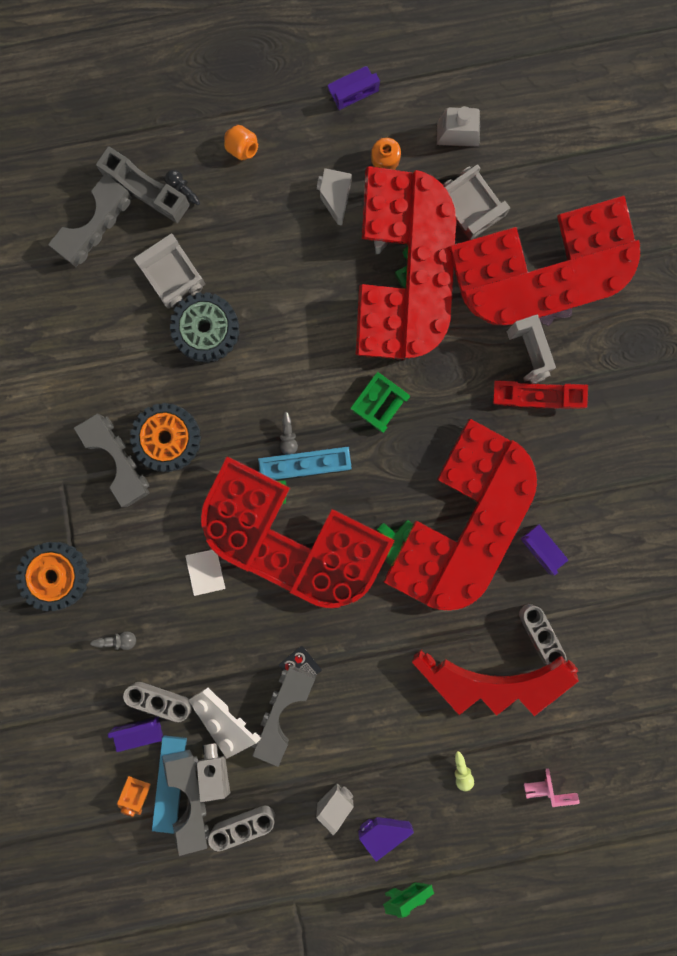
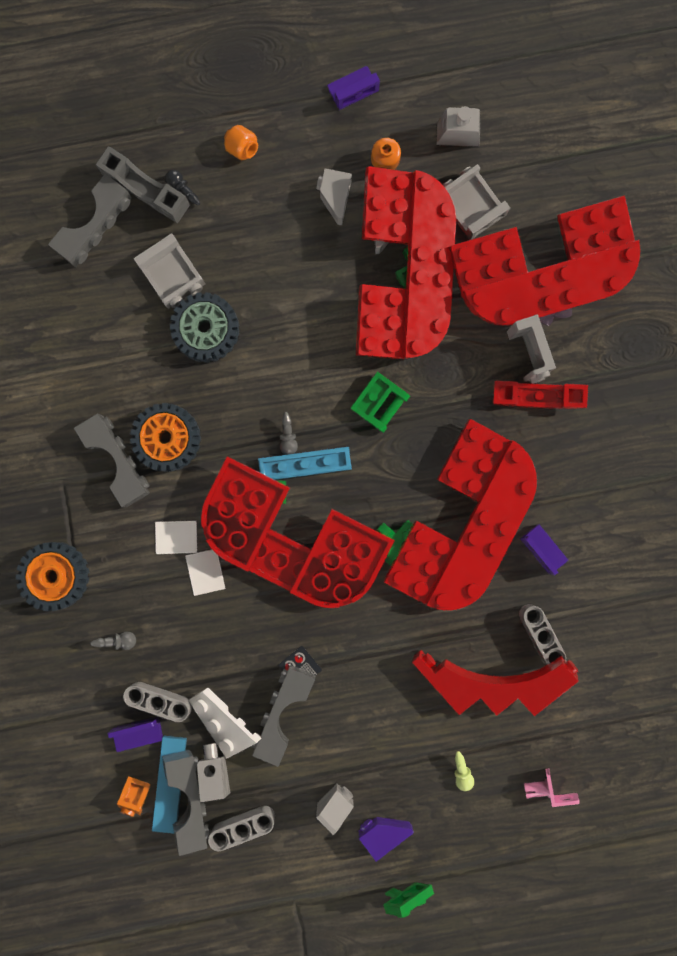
none -> white sticker [155,521,197,554]

